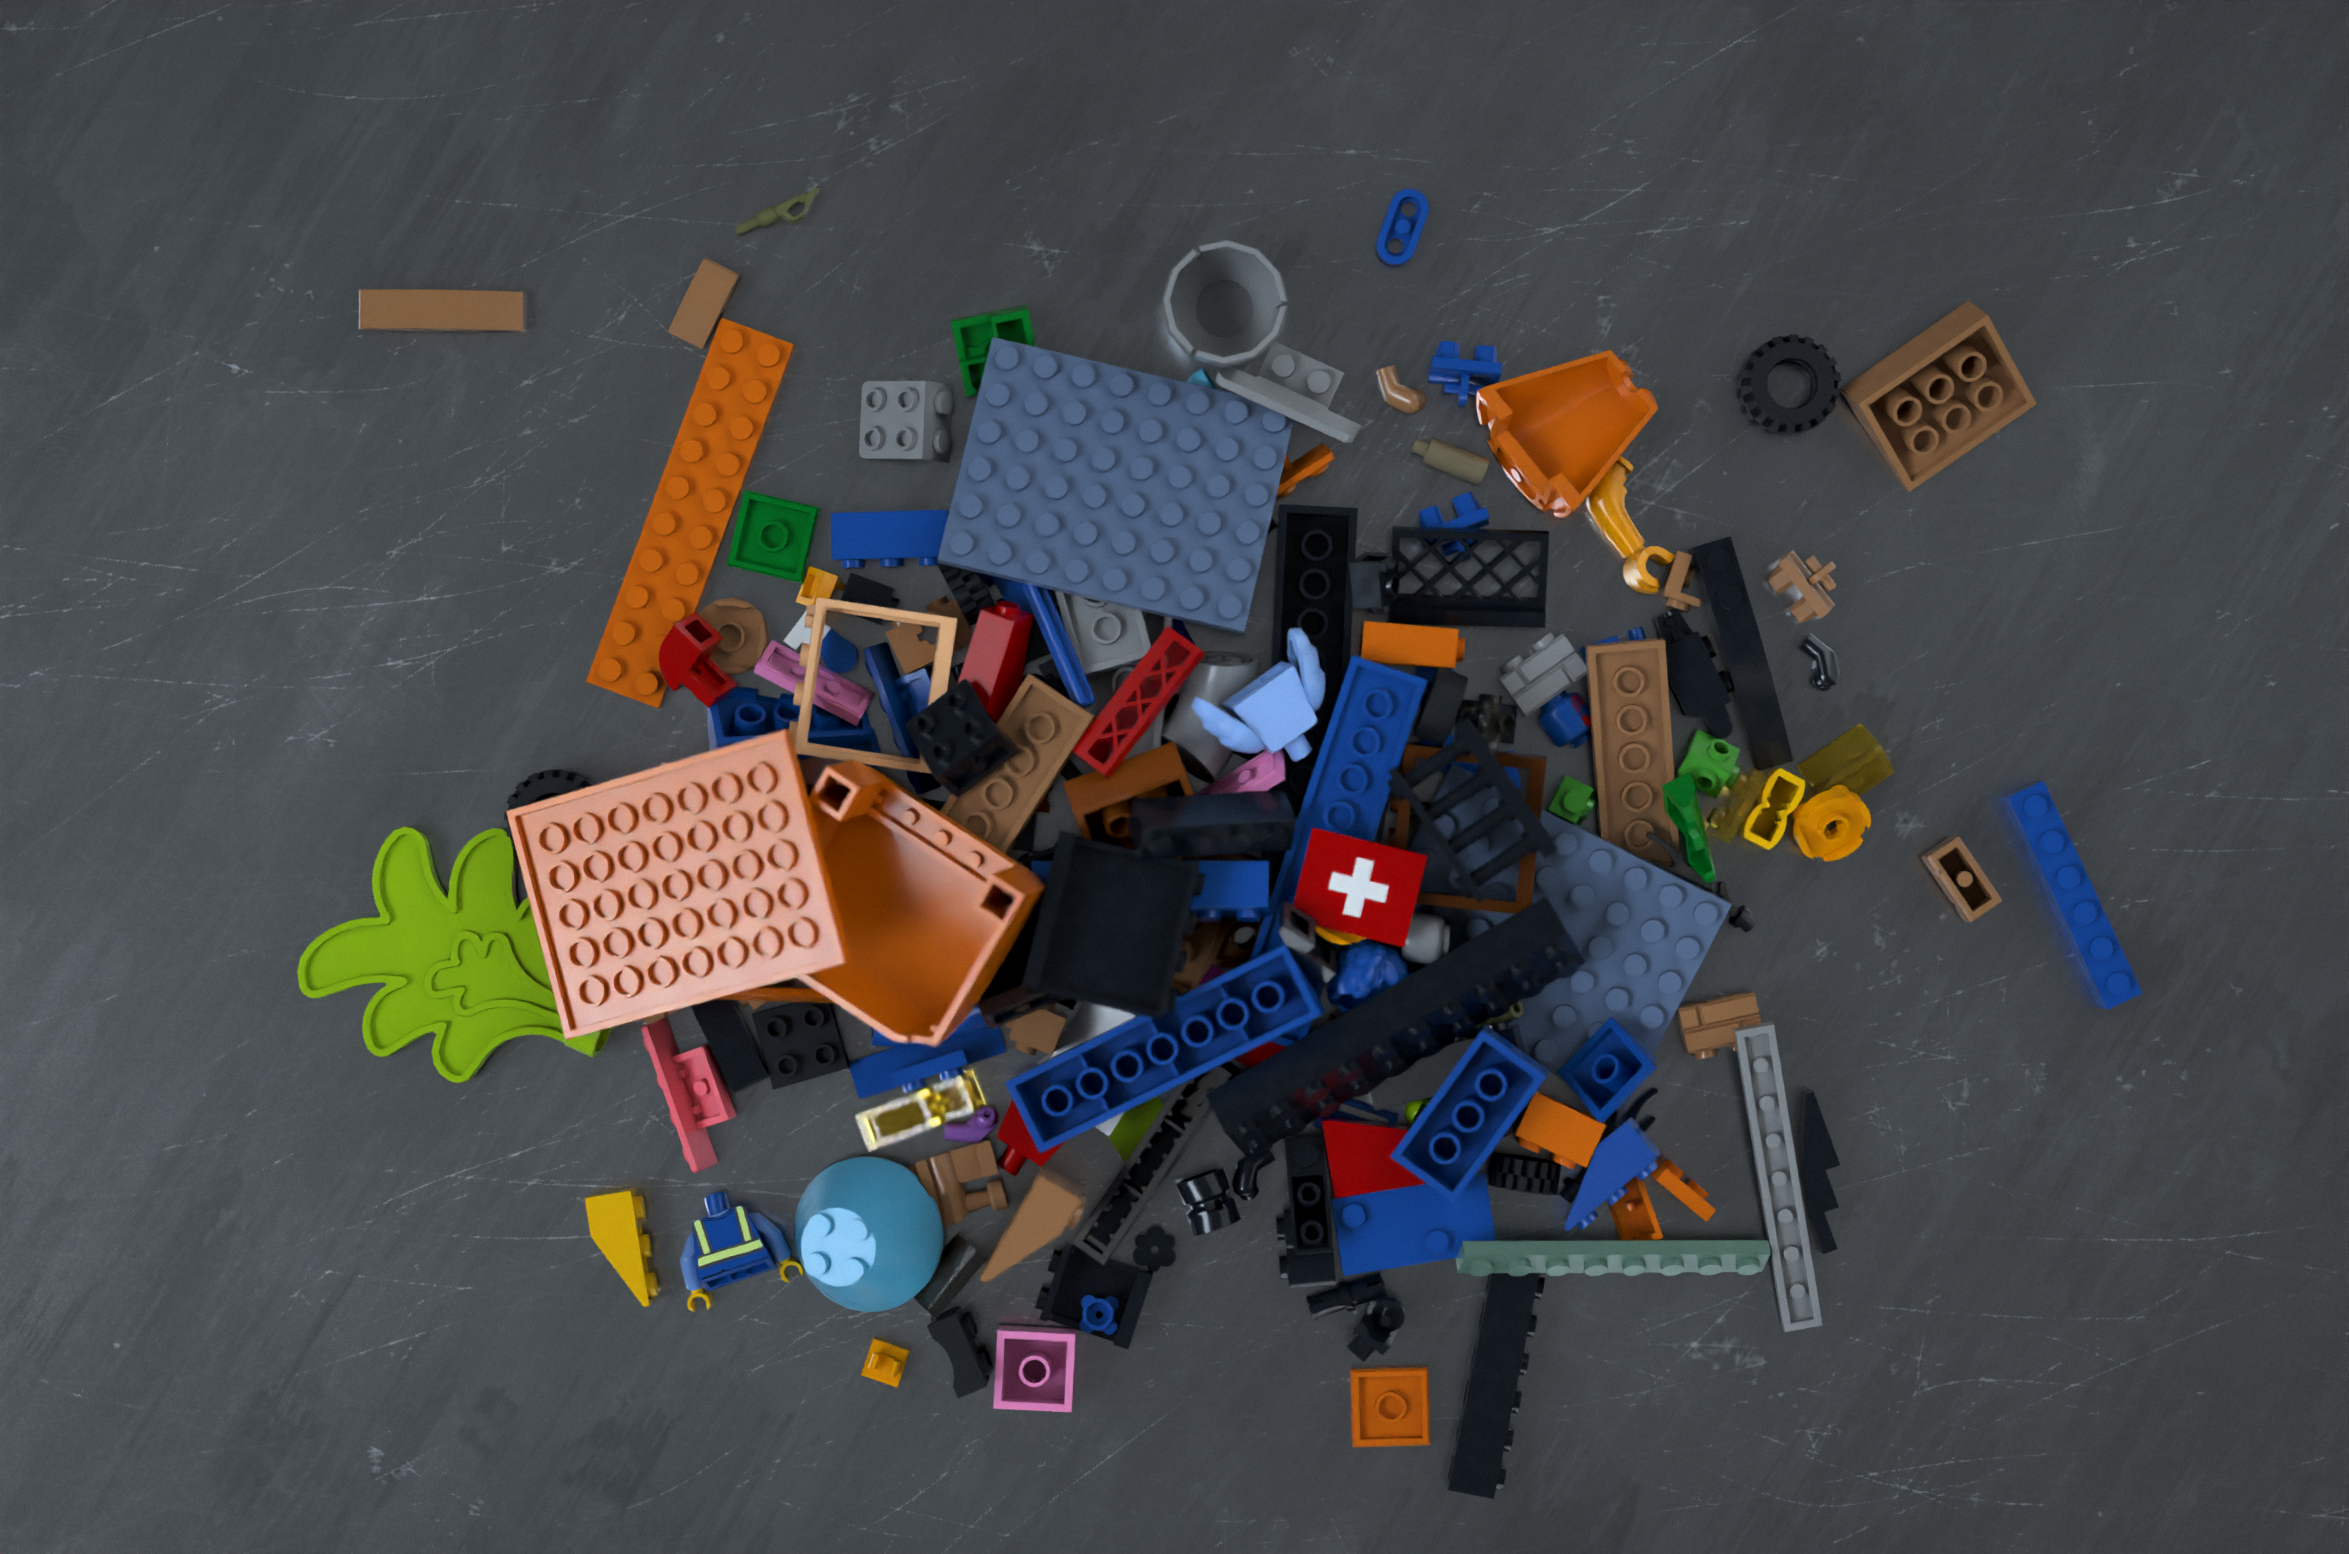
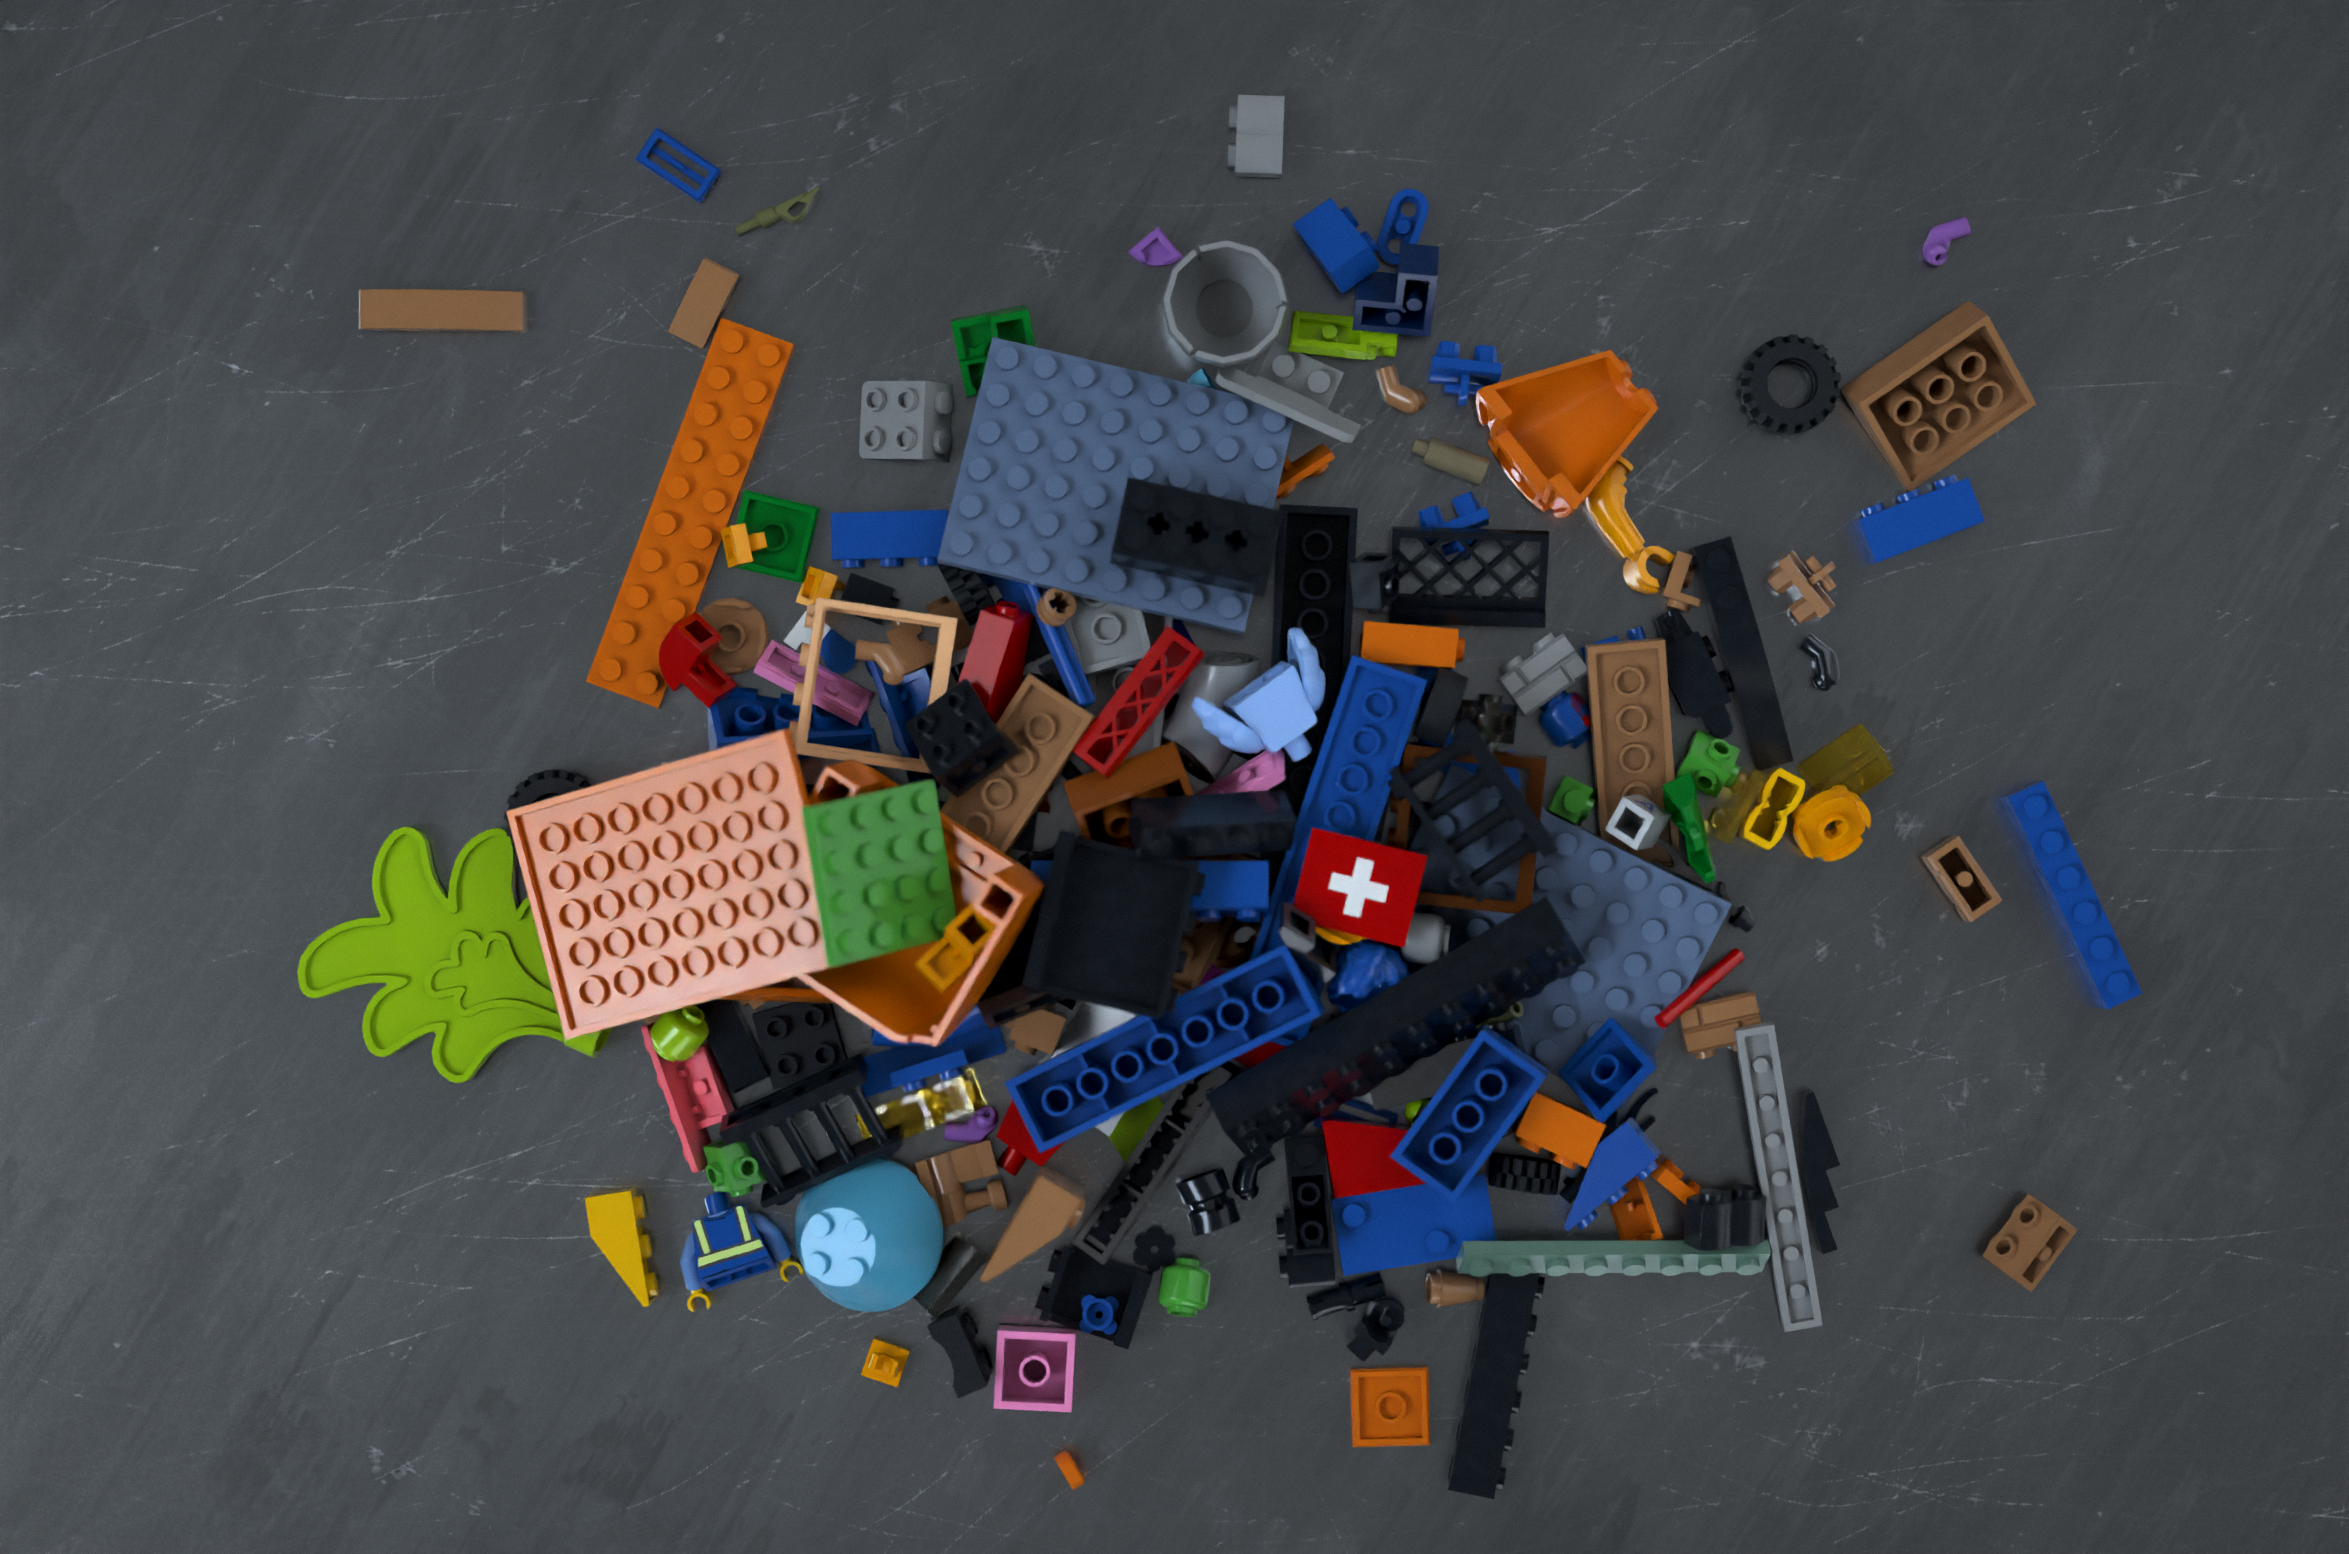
none -> blue tile [635,127,722,204]
none -> lime head [650,1005,709,1062]
none -> bright green brick [703,1139,766,1197]
none -> black fence [719,1053,904,1209]
none -> light orange tile [721,523,767,568]
none -> bright green plate [801,779,957,966]
none -> medium nougat arm [855,640,907,685]
none -> light orange brick [915,902,998,994]
none -> medium nougat bush [1036,587,1076,627]
none -> orange tile [1053,1450,1085,1490]
none -> black brick [1110,477,1283,597]
none -> medium lavender tile [1128,227,1183,267]
none -> bright green head [1158,1258,1211,1317]
none -> light grey brick [1228,95,1285,178]
none -> lime hinge [1288,310,1398,360]
none -> blue brick [1292,197,1380,294]
none -> dark blue brick [1352,243,1439,337]
none -> medium nougat cone [1425,1269,1484,1308]
none -> light grey brick [1605,794,1672,850]
none -> red bar [1654,948,1745,1029]
none -> black brick [1684,1184,1767,1251]
none -> blue brick [1854,474,1985,565]
none -> medium lavender arm [1922,216,1971,266]
none -> medium nougat brick [1982,1193,2078,1292]

